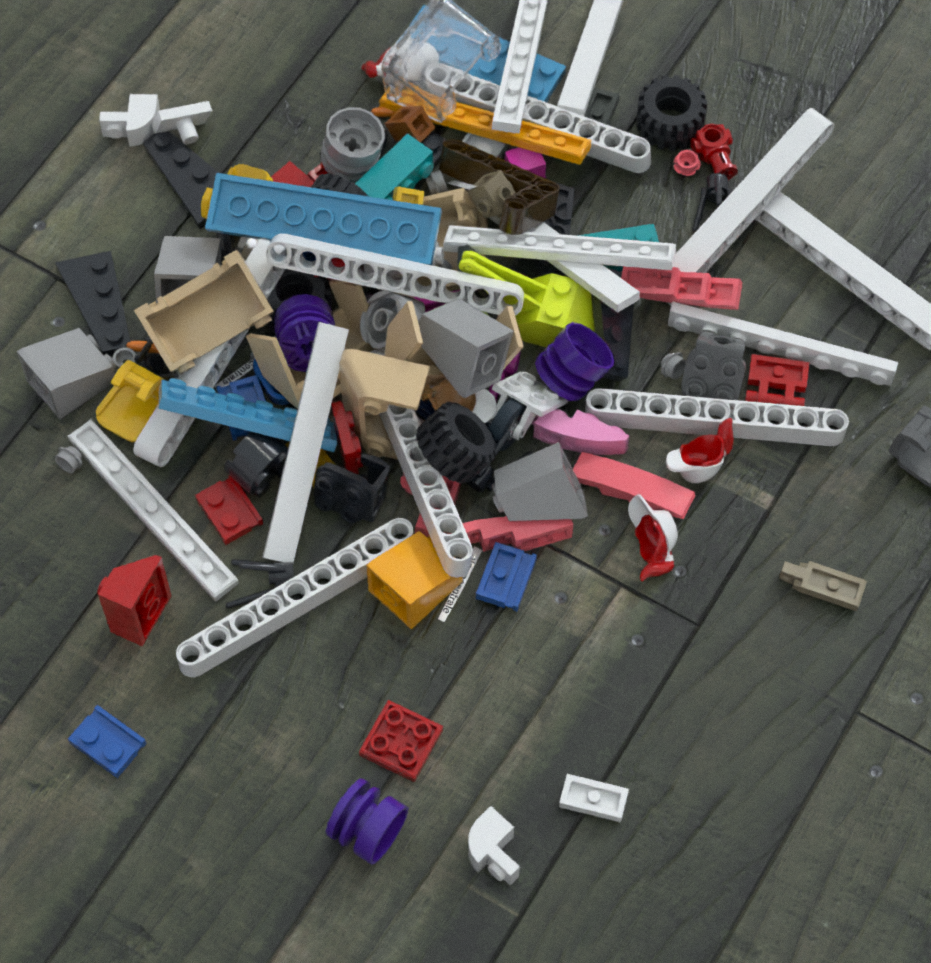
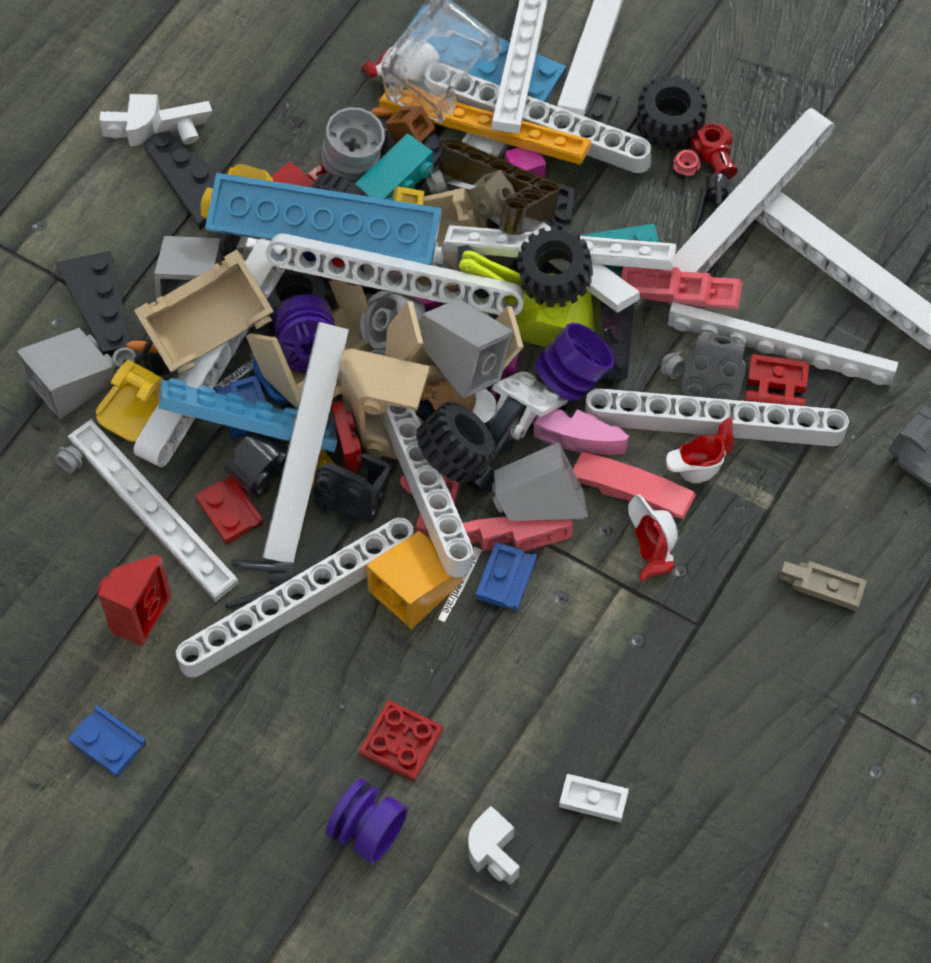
none -> black tyre [517,226,593,308]

